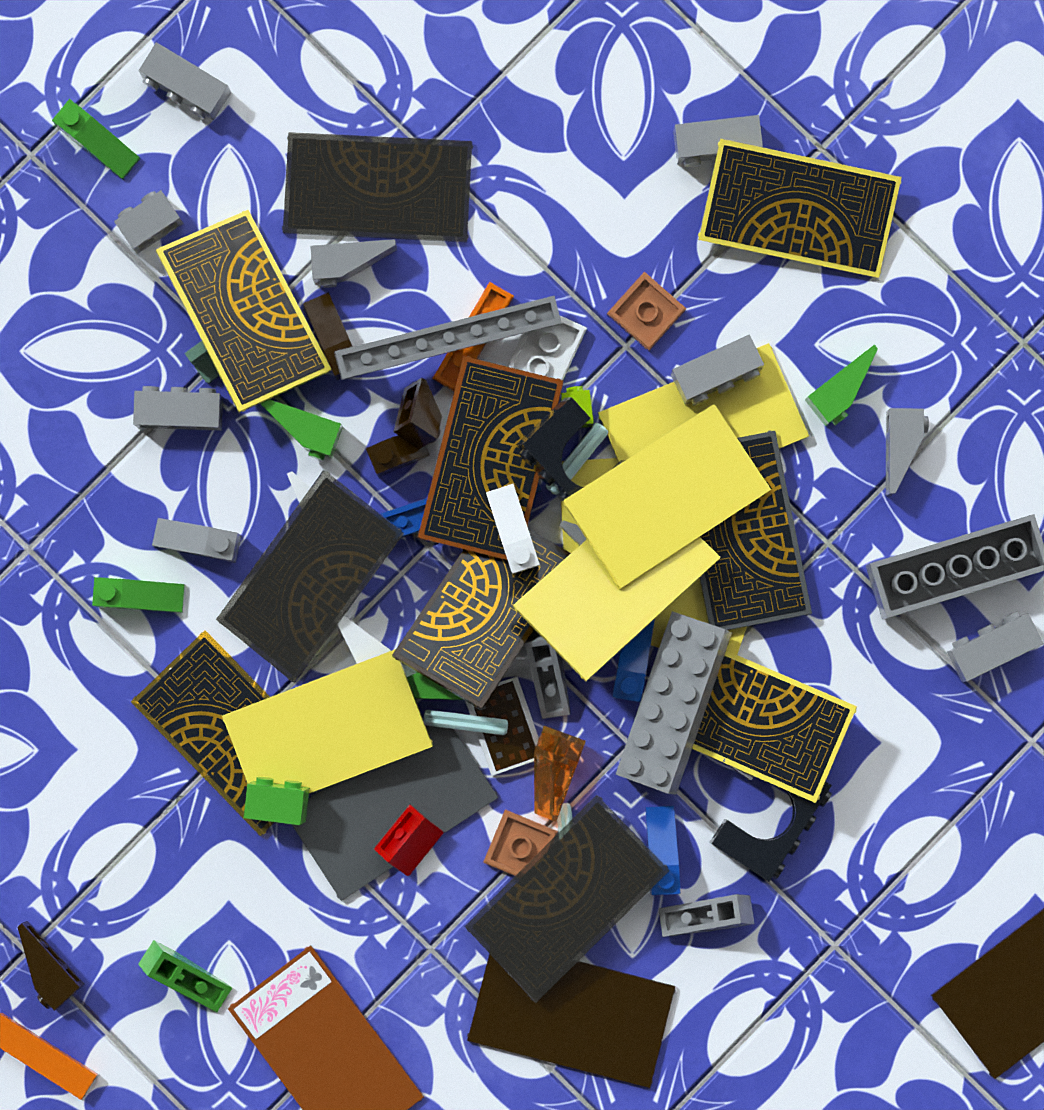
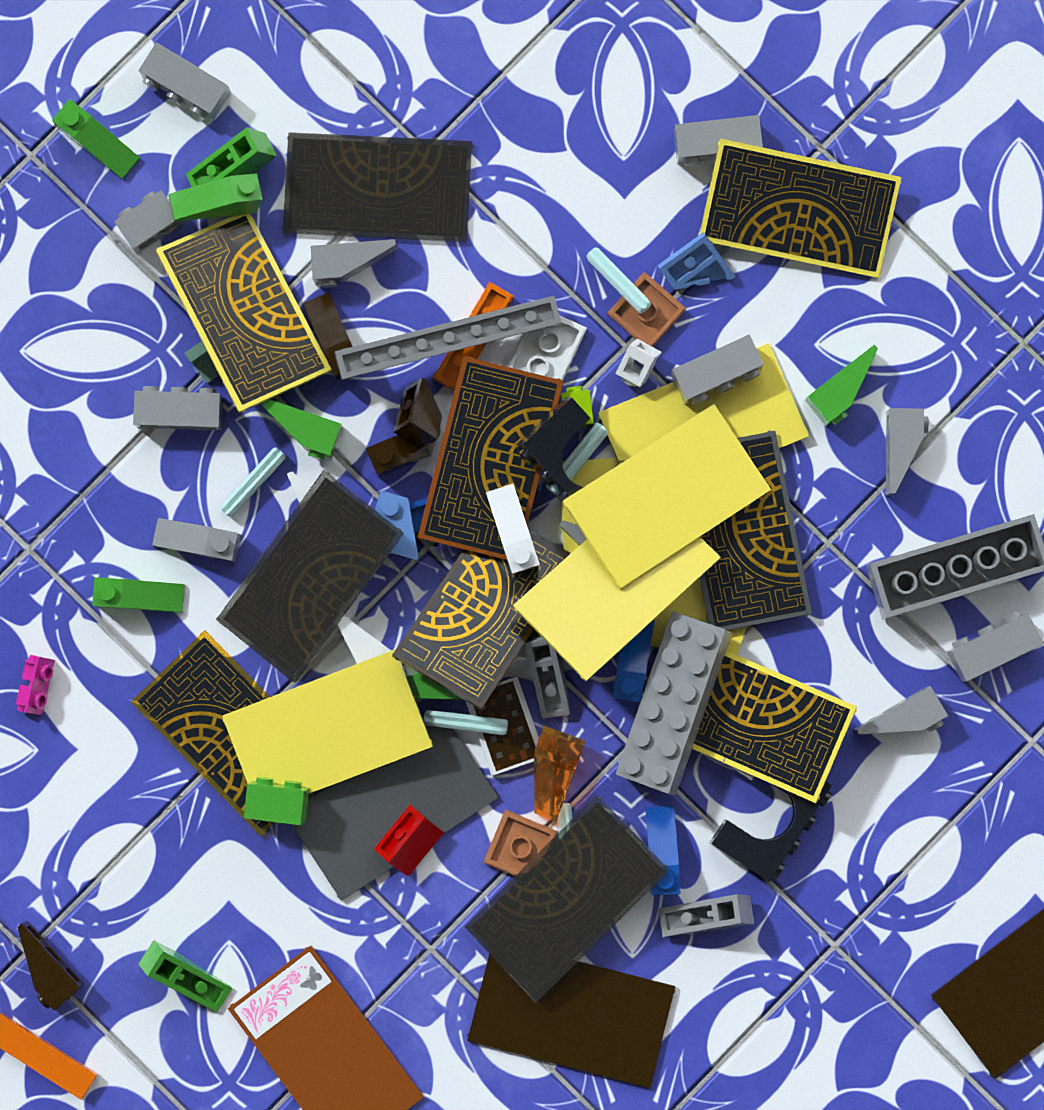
none -> dark pink hinge [15,654,55,715]
none -> bright green slope [169,173,263,222]
none -> bright green slope [186,128,277,187]
none -> light aqua axle [221,447,286,517]
none -> medium blue wing [374,490,419,561]
none -> light aqua axle [586,248,651,314]
none -> white brick [615,339,662,387]
none -> medium blue wing [658,232,736,290]
none -> light grey slope [853,686,948,734]

